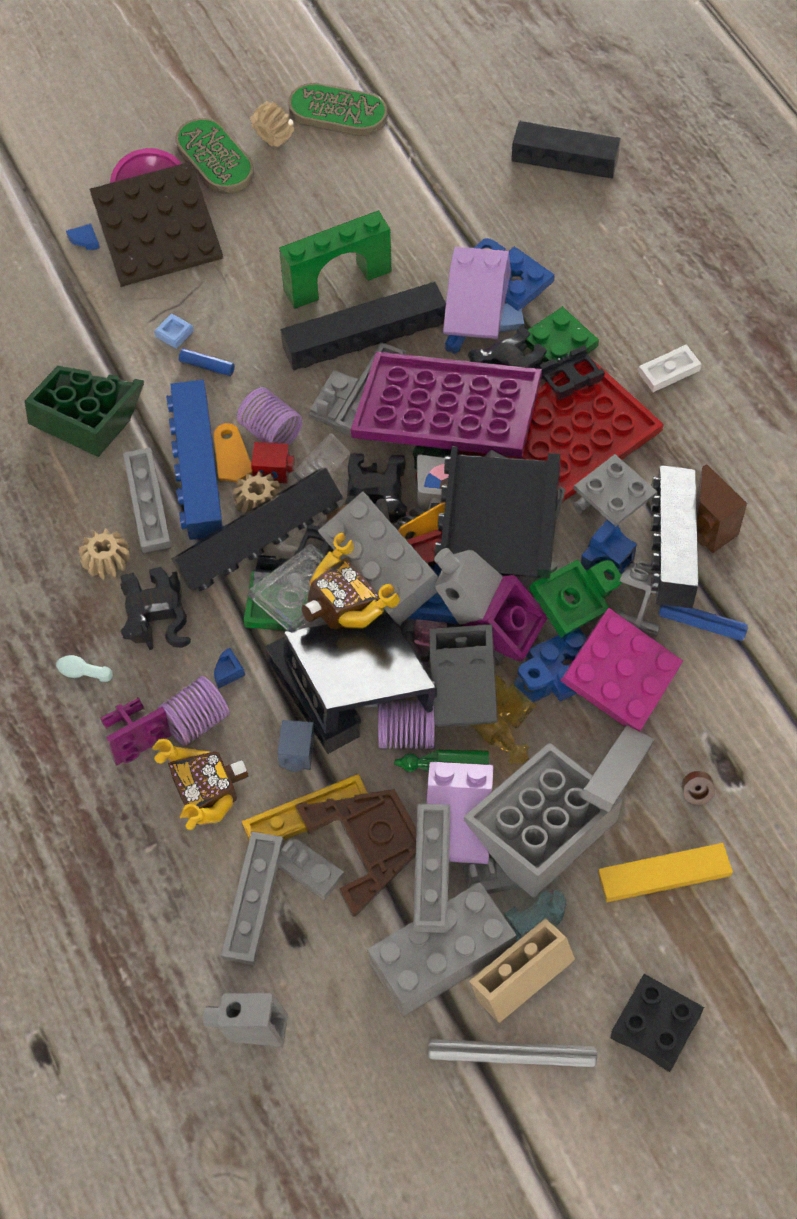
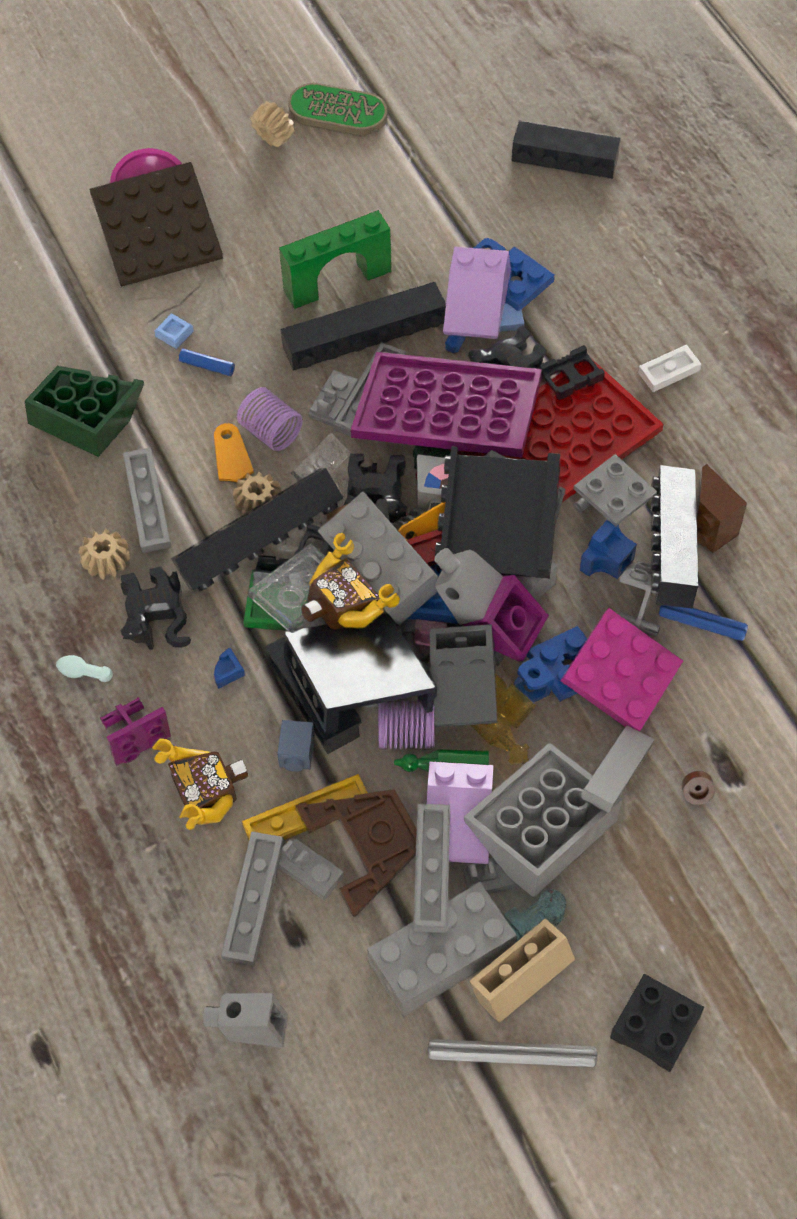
blue tile [66,224,100,250] -> none
lavender piece [157,676,230,746] -> none
blue brick [166,379,223,540] -> none
tile [175,118,254,193] -> none
red brick [251,442,295,484] -> none
green plate [526,306,599,374] -> none
green plate [528,559,622,638] -> none
yellow tile [598,843,733,903] -> none

